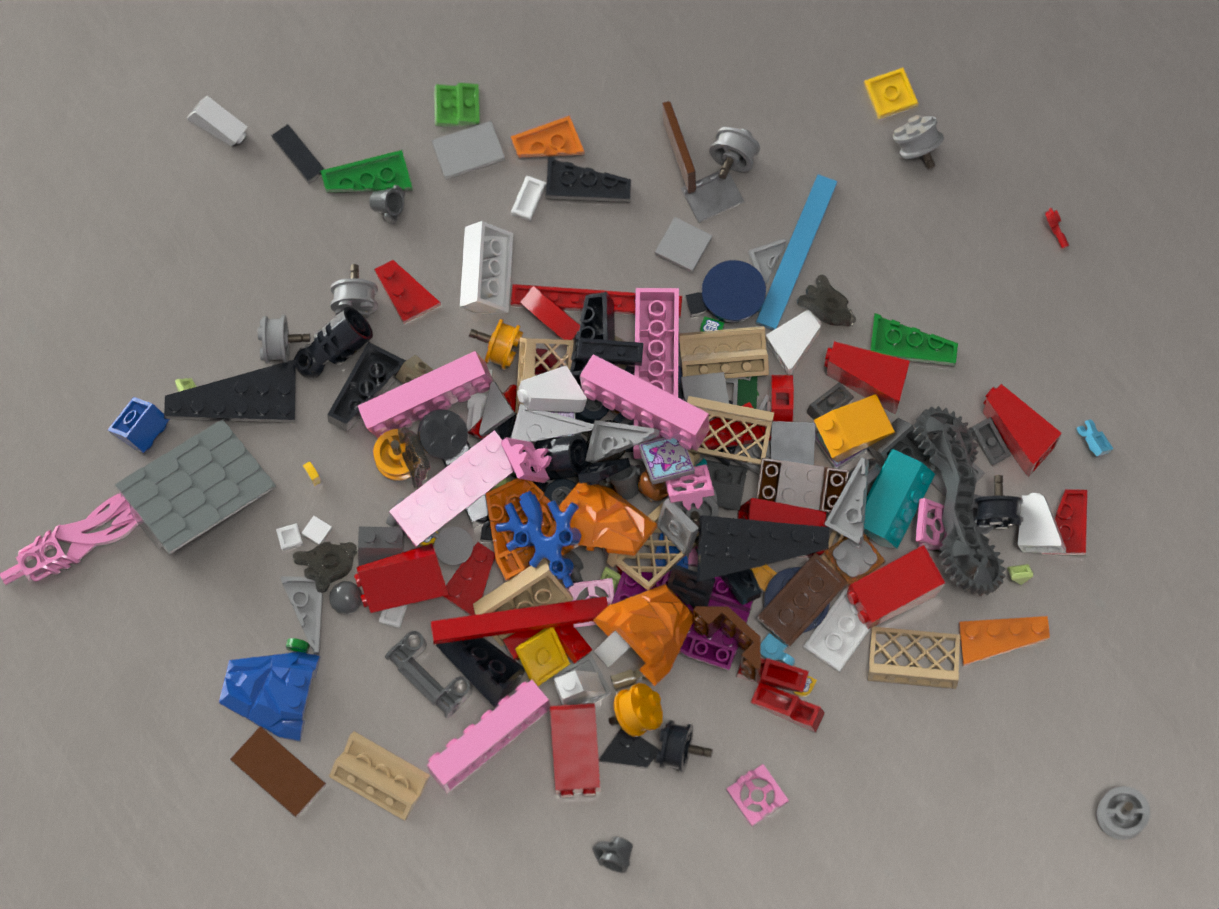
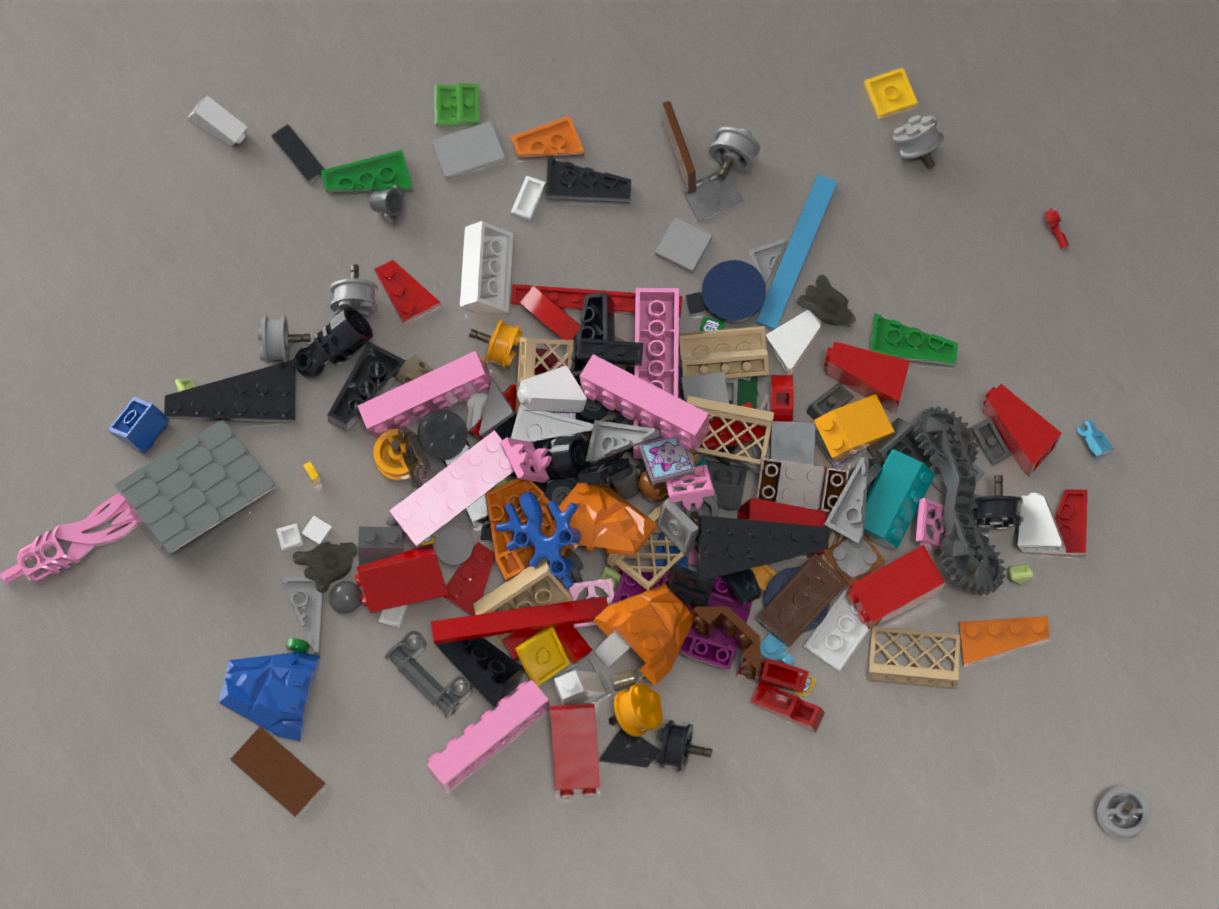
tan slope [329,731,430,821] -> none
dark grey piece [592,837,633,873] -> none
bright pink piece [726,764,789,827] -> none

